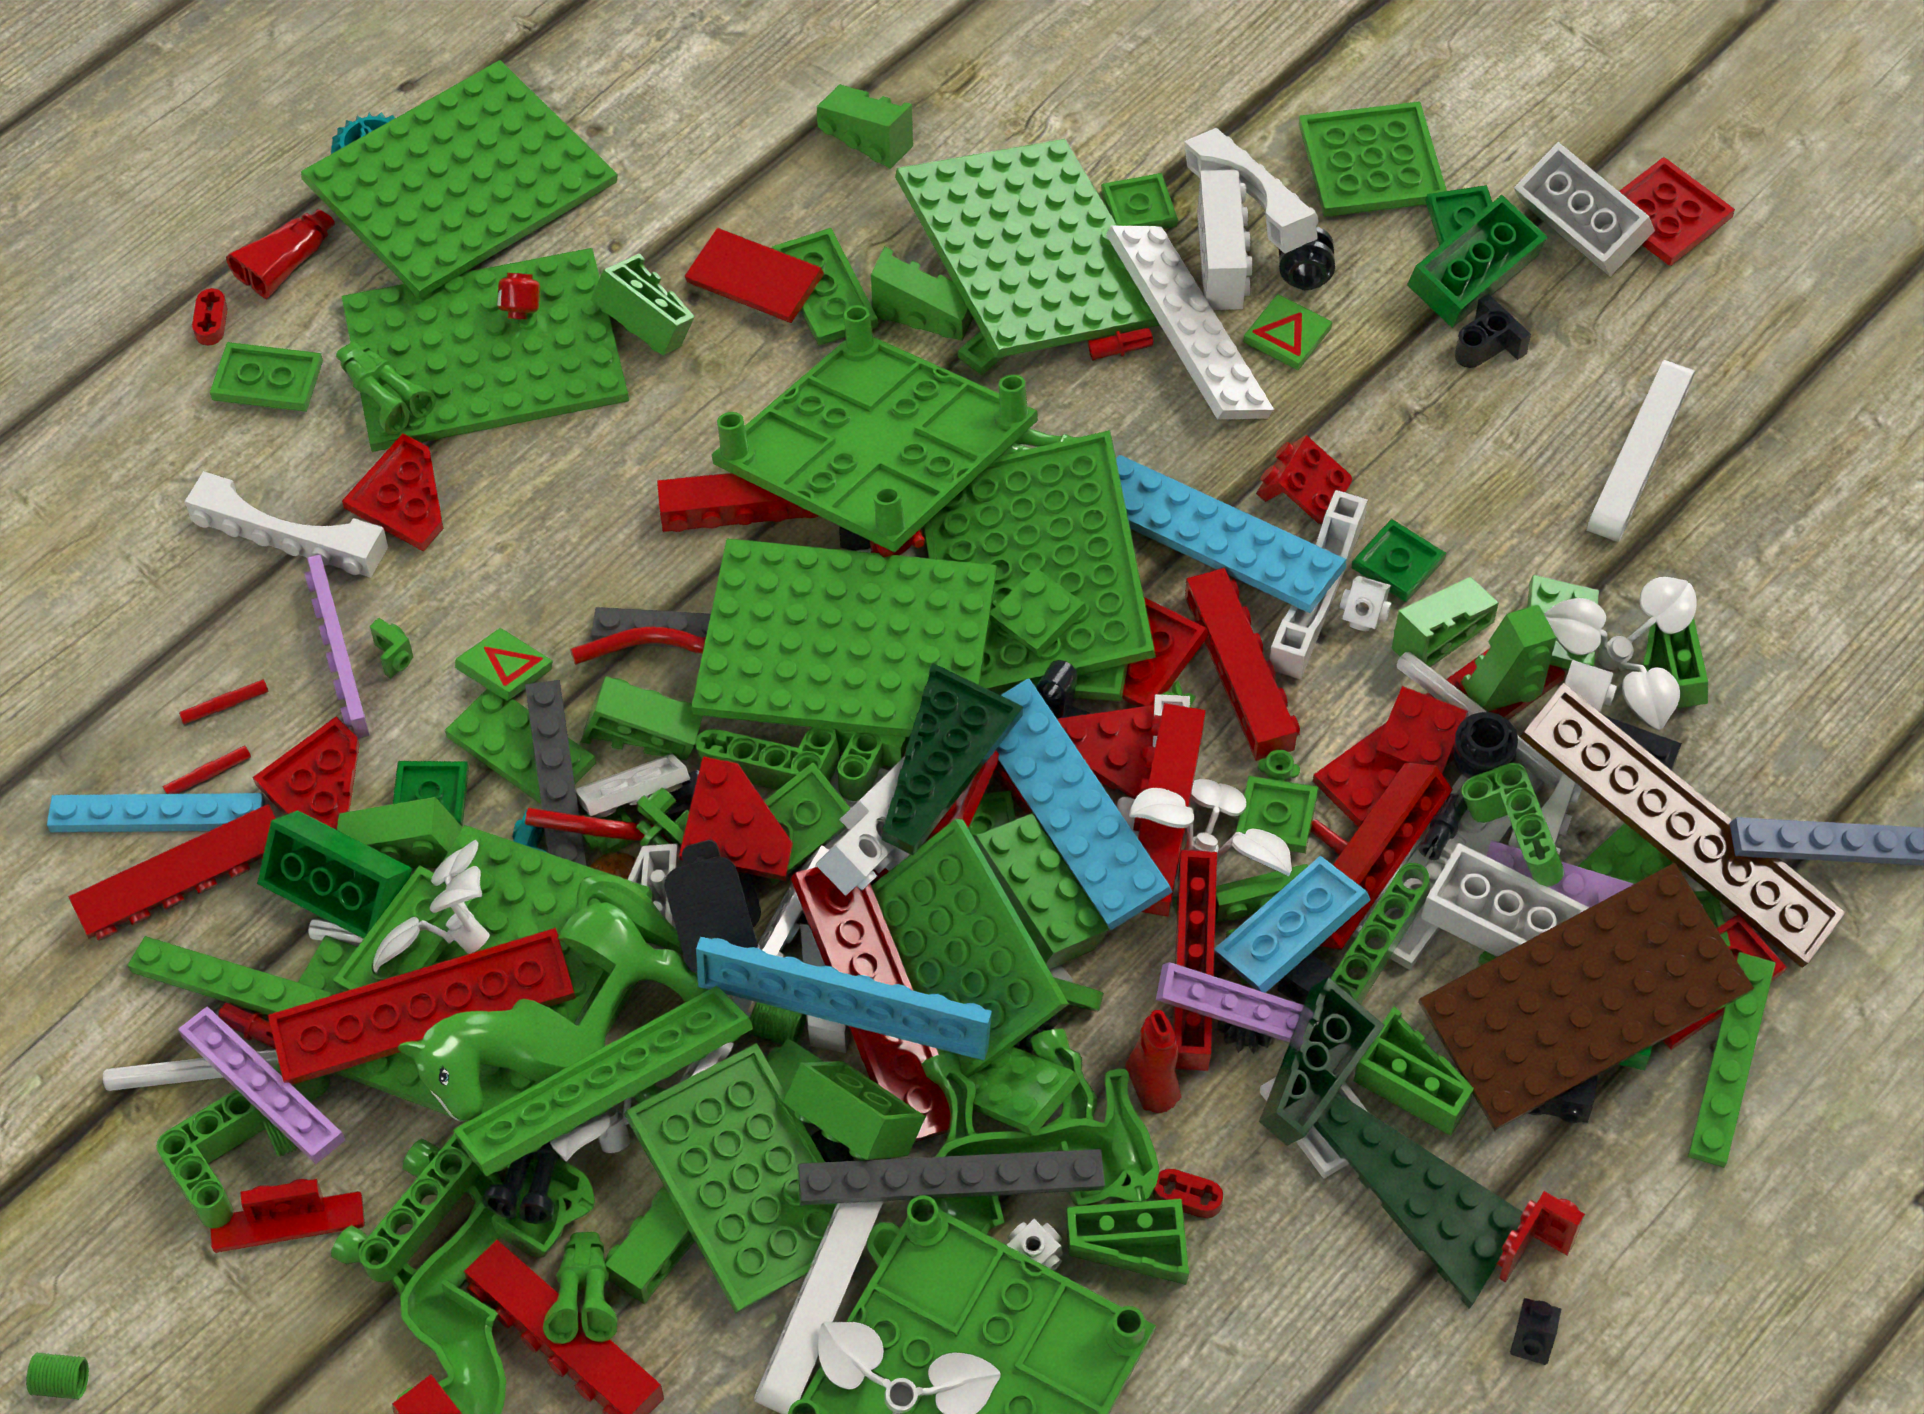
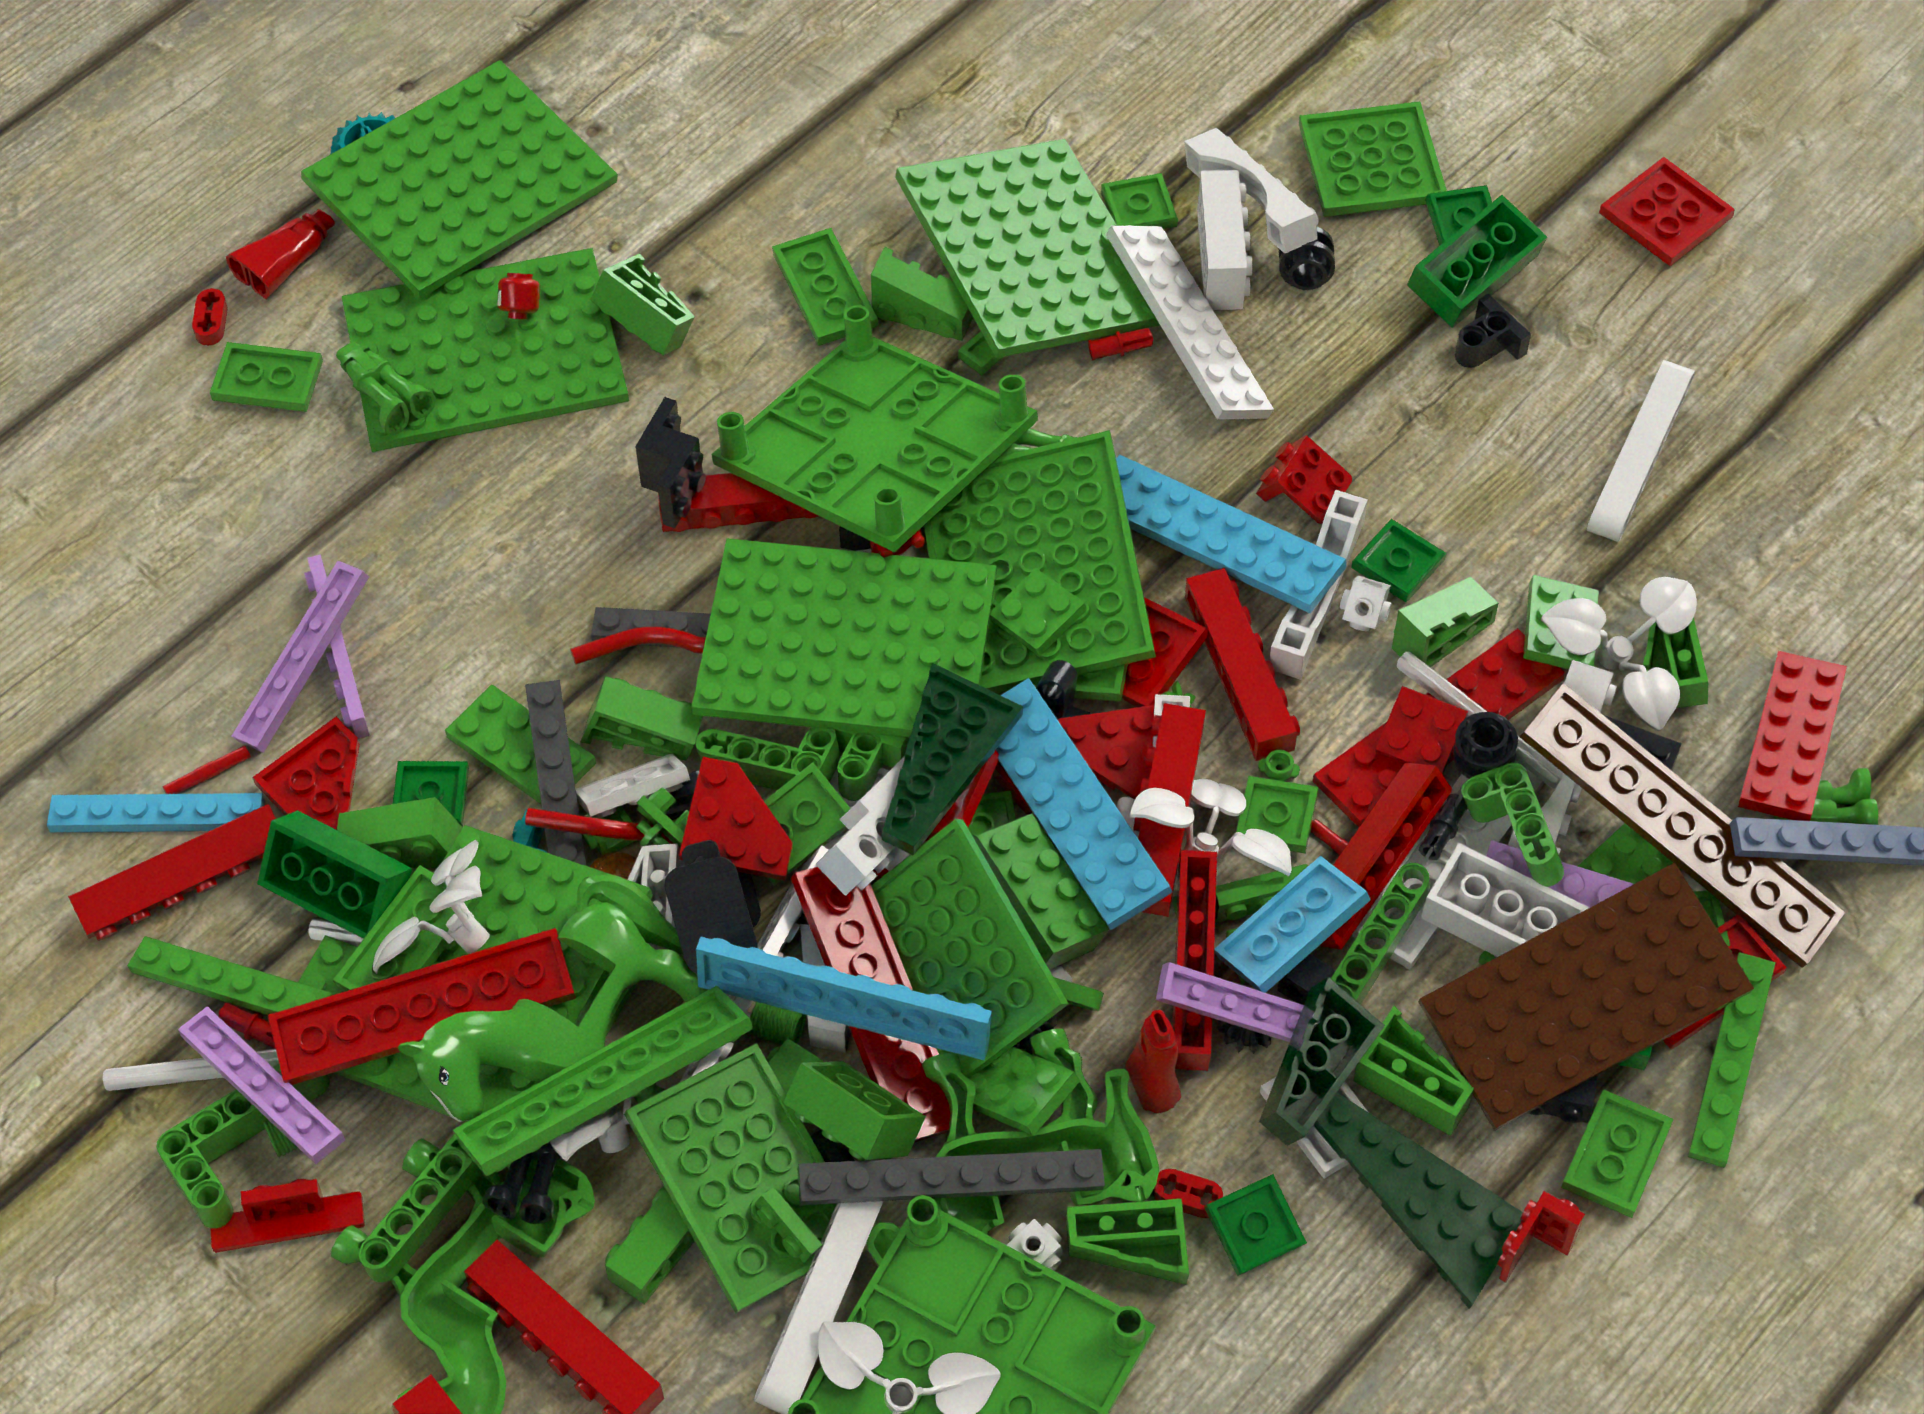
bright green piece [26,1352,89,1400] -> none
red piece [179,679,269,725] -> none
white arch [185,471,388,578] -> none
red plate [342,433,444,552] -> none
bright green bracket [370,618,414,679] -> none
bright green tile [455,628,553,701] -> none
bright green piece [543,1232,618,1344] -> none
red tile [684,228,824,323] -> none
bright green wedge [817,84,913,169] -> none
bright green tile [1243,294,1332,370] -> none
bright green wedge [1461,604,1557,712] -> none
black bracket [1510,1298,1562,1365] -> none
white brick [1514,142,1655,277] -> none
none -> lavender plate [232,561,369,753]
none -> black bracket [635,397,706,528]
none -> bright green plate [755,1186,822,1263]
none -> green plate [1204,1174,1307,1276]
none -> bright green plate [1561,1089,1674,1218]
none -> plate [1738,651,1847,821]
none -> bright green piece [1773,768,1878,825]

